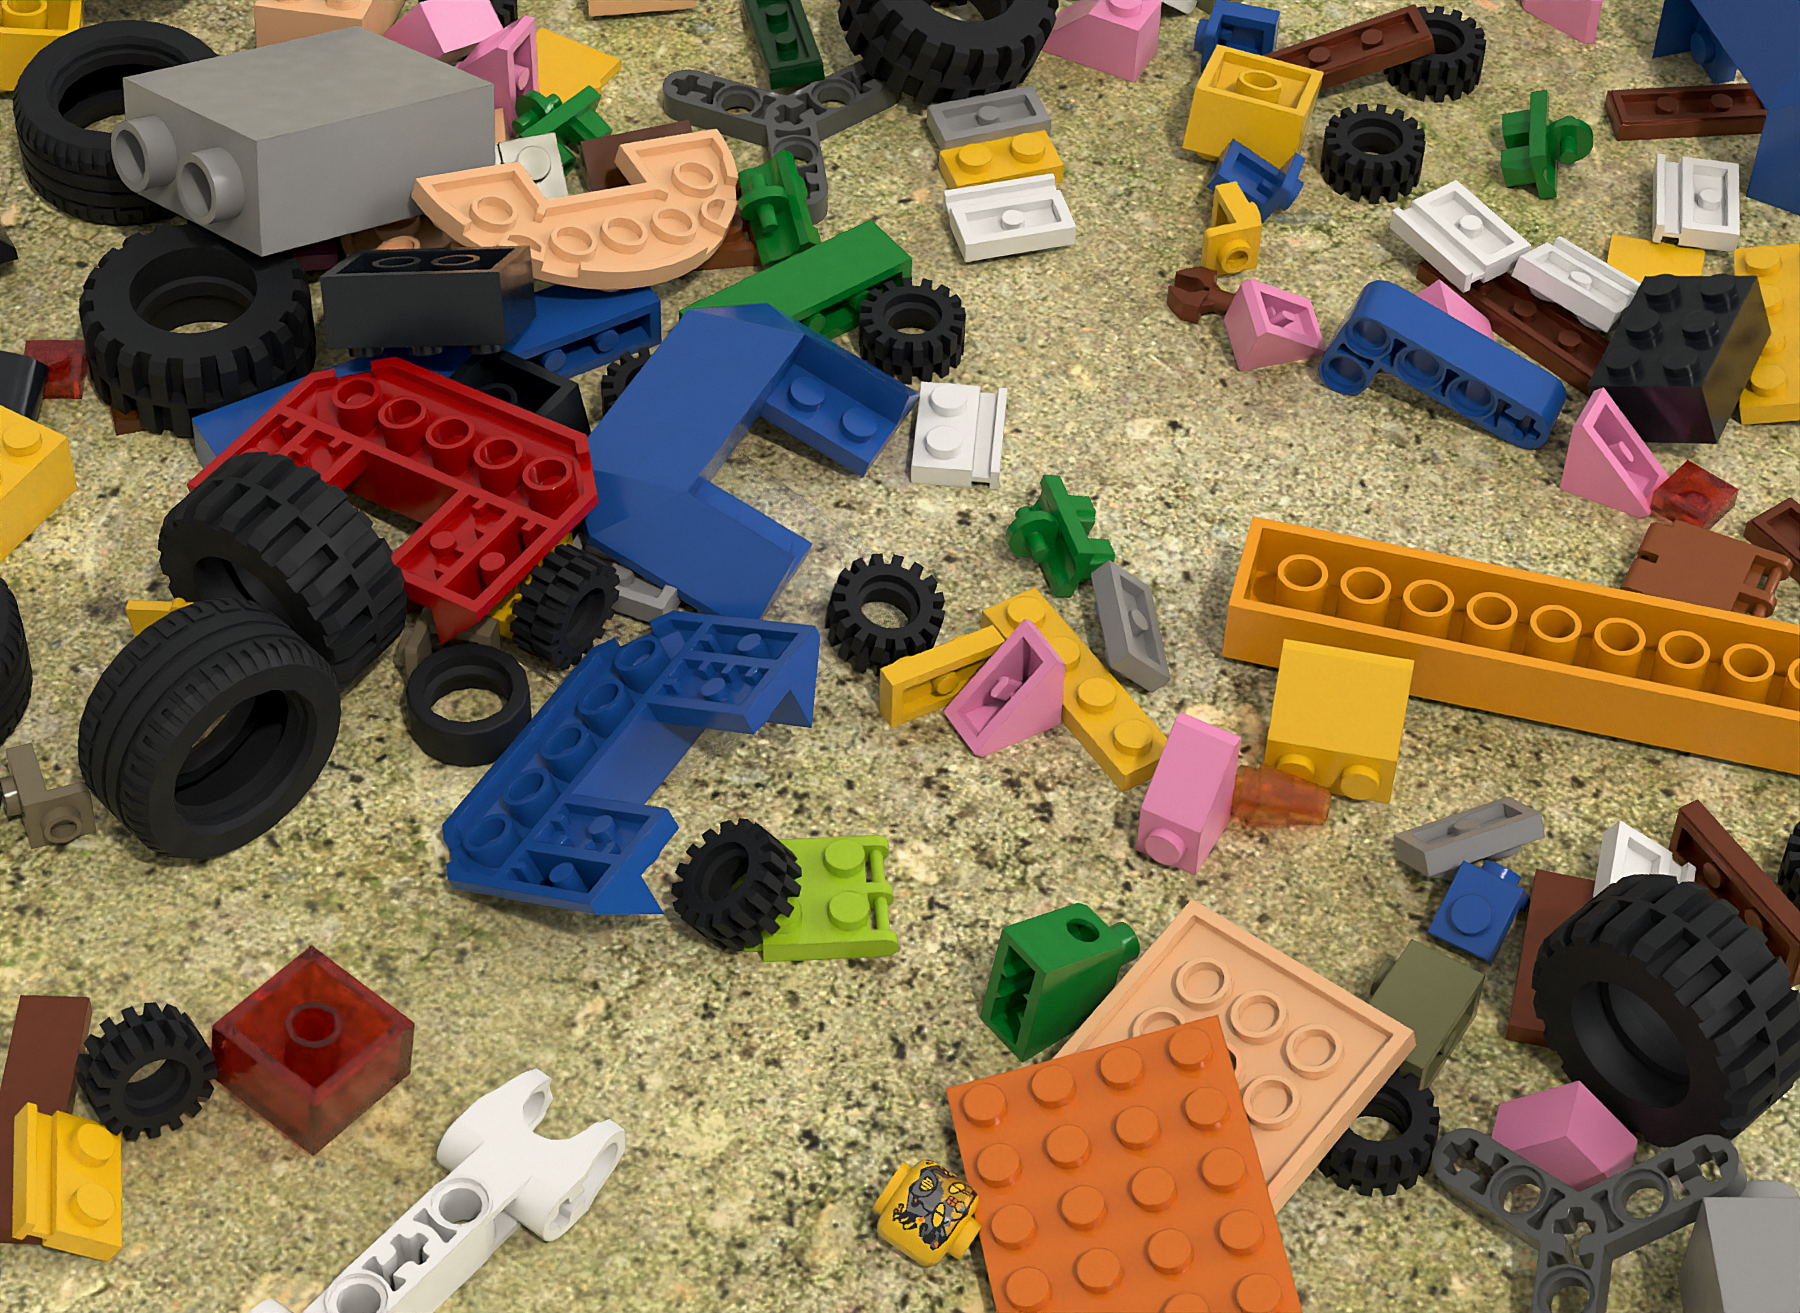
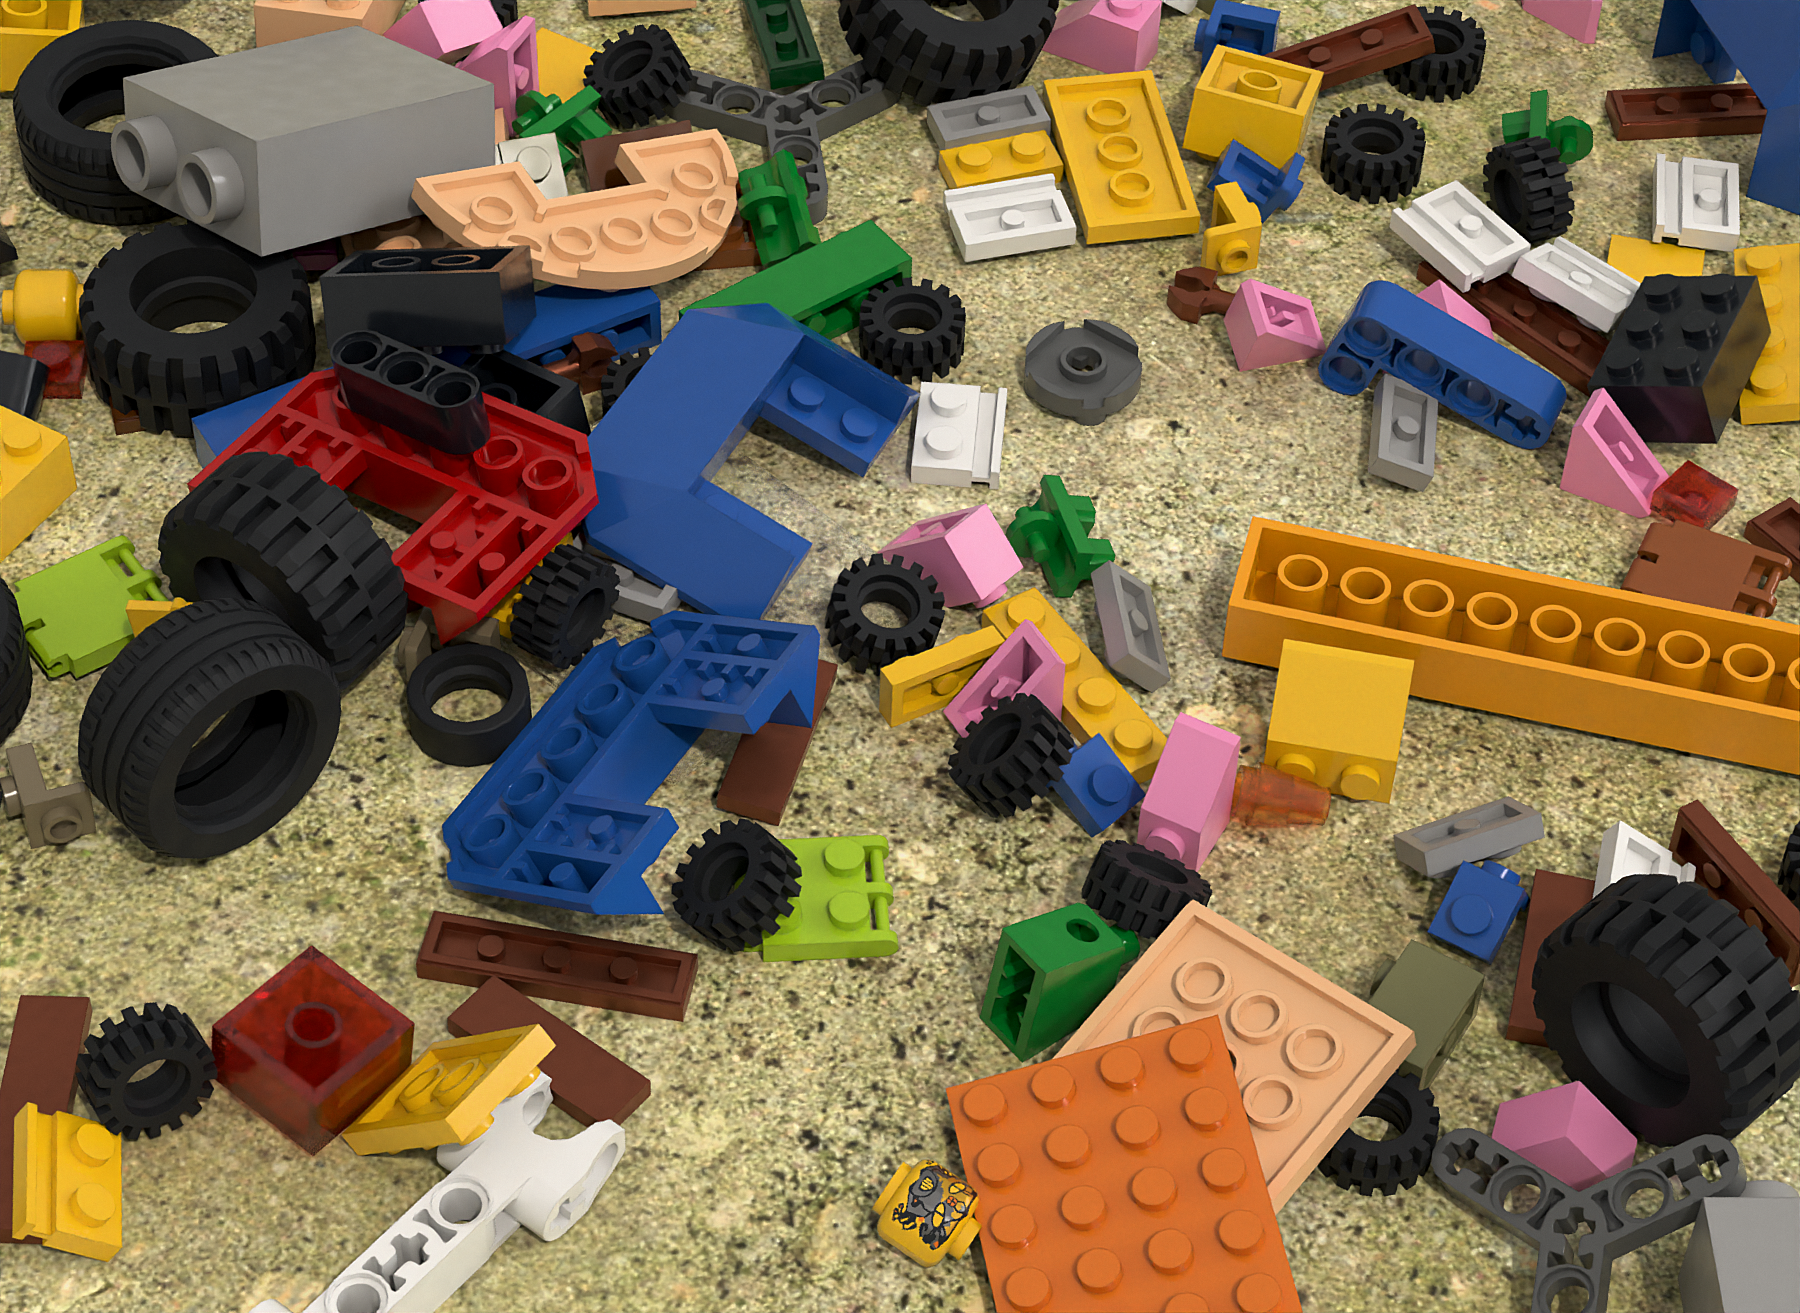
none -> yellow head [2,269,84,346]
none -> lime plate [14,535,169,678]
none -> black beam [330,330,491,455]
none -> yellow plate [341,1024,556,1156]
none -> copper tile [416,911,698,1022]
none -> copper tile [447,975,651,1128]
none -> copper bar [541,332,618,395]
none -> black tyre [583,24,692,129]
none -> copper tile [716,659,838,826]
none -> bright pink slope [877,504,1023,608]
none -> black tyre [948,693,1074,818]
none -> dark grey plate [1024,319,1142,426]
none -> yellow plate [1042,70,1200,244]
none -> blue bracket [1046,733,1146,838]
none -> black tyre [1081,840,1213,939]
none -> light grey plate [1368,373,1438,492]
none -> black tyre [1483,136,1575,244]

